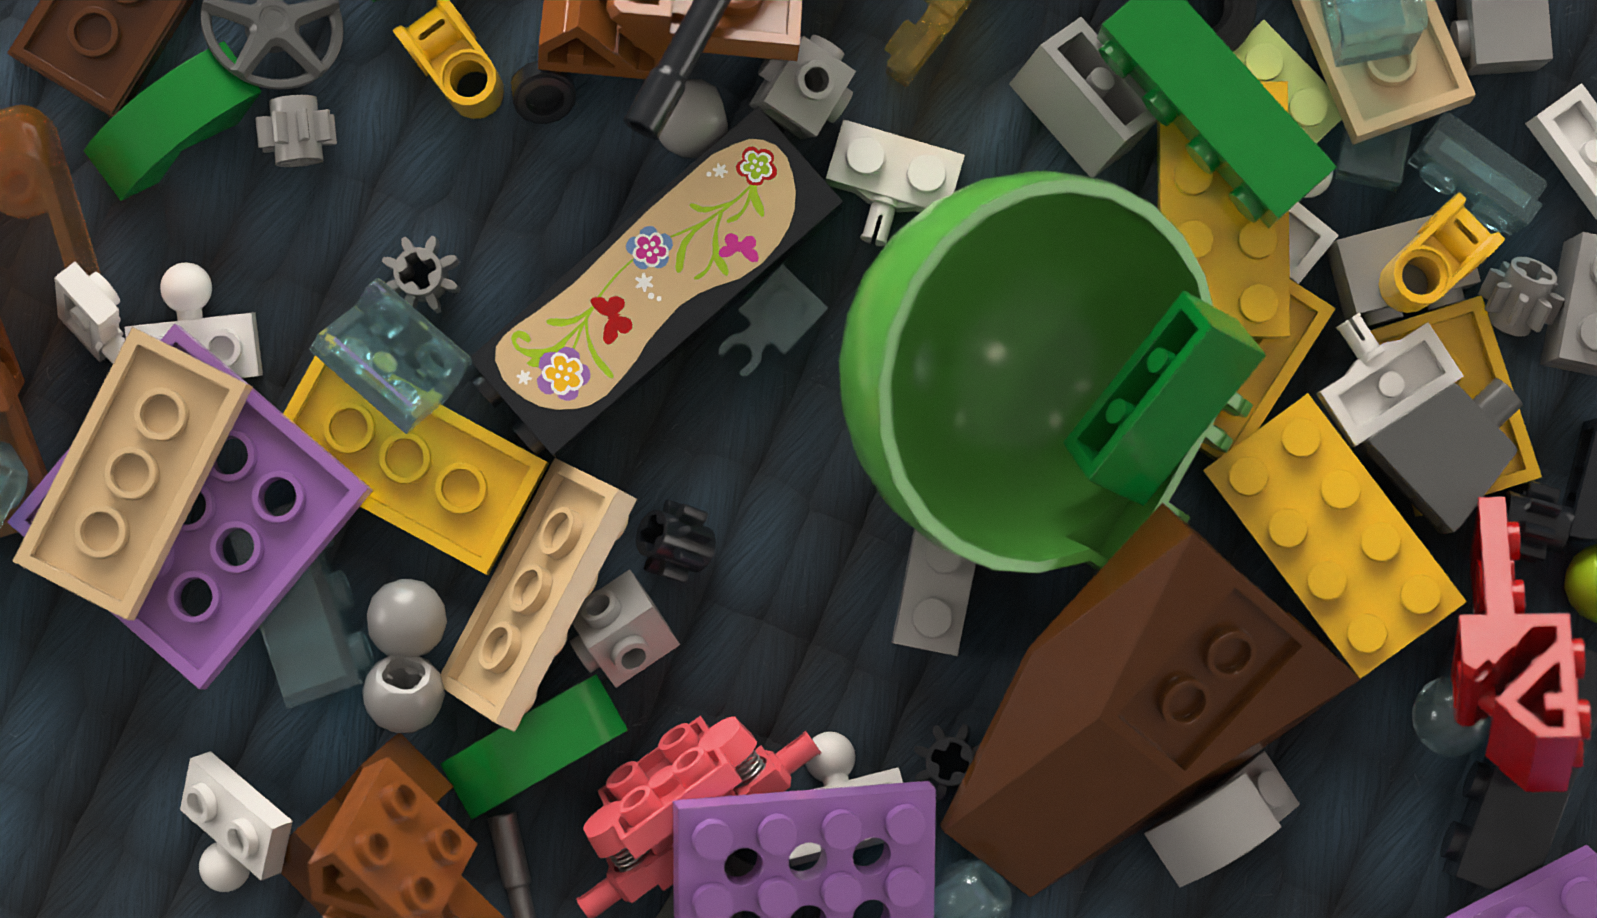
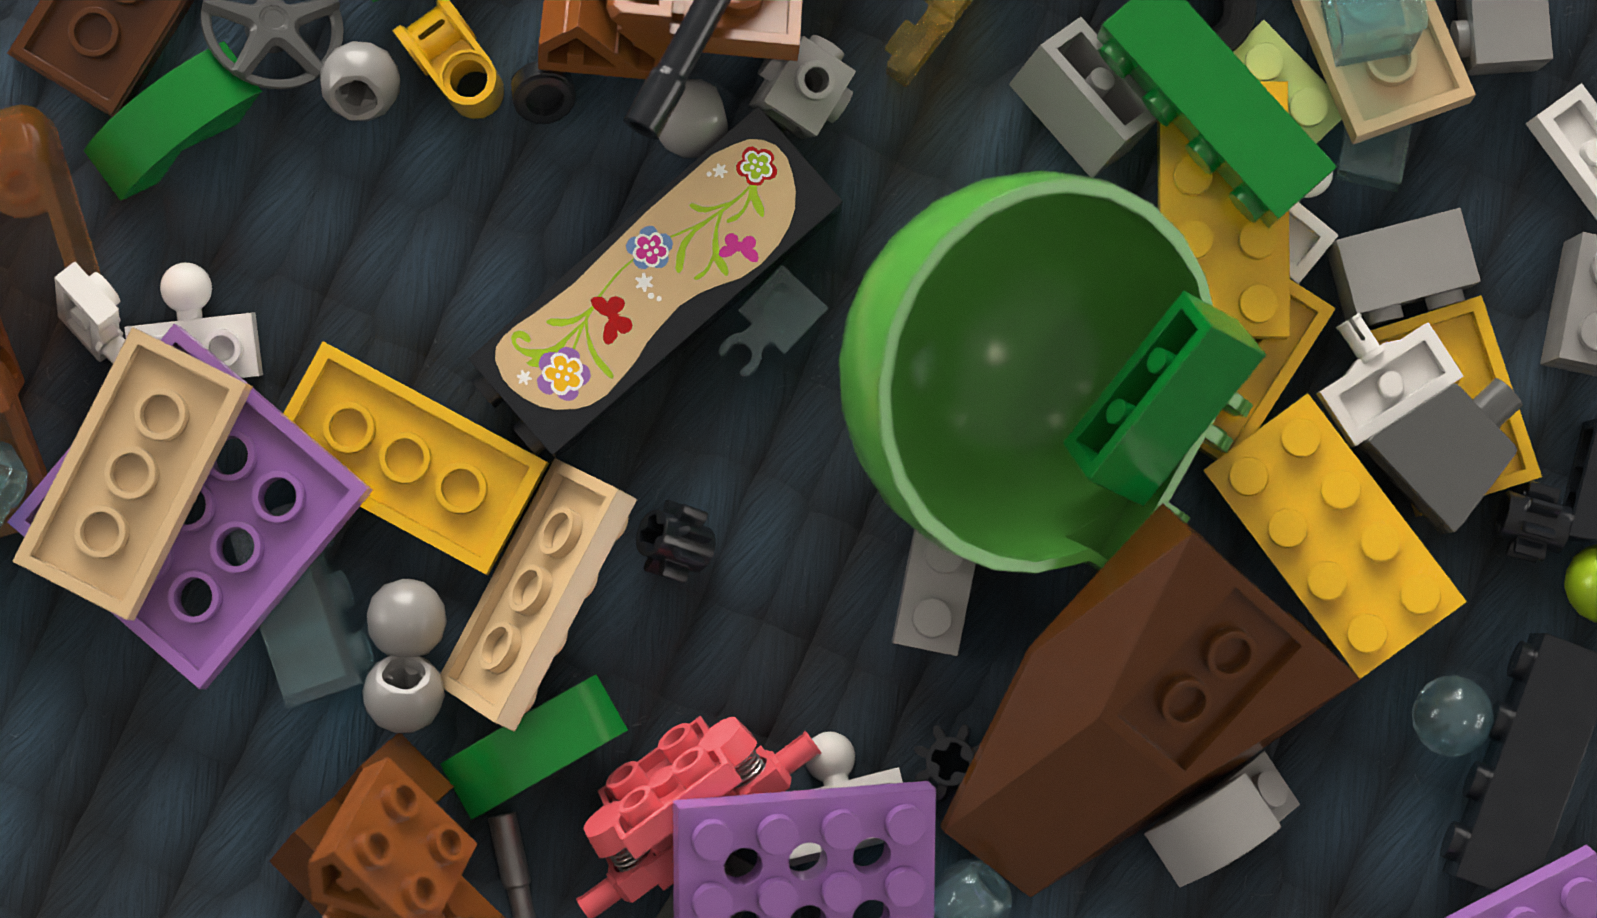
white plate [180,751,293,892] -> none
light grey gear [255,95,337,167] -> none
clear light blue bracket [309,278,472,434] -> none
light grey gear [382,236,461,314] -> none
light grey brick [569,569,680,687] -> none
white plate [825,119,965,246] -> none
yellow piece [1379,192,1505,313] -> none
clear light blue bracket [1407,112,1547,235] -> none
red piece [1451,497,1591,792] -> none
light grey gear [1478,257,1565,336] -> none
none -> light grey piece [320,41,400,121]

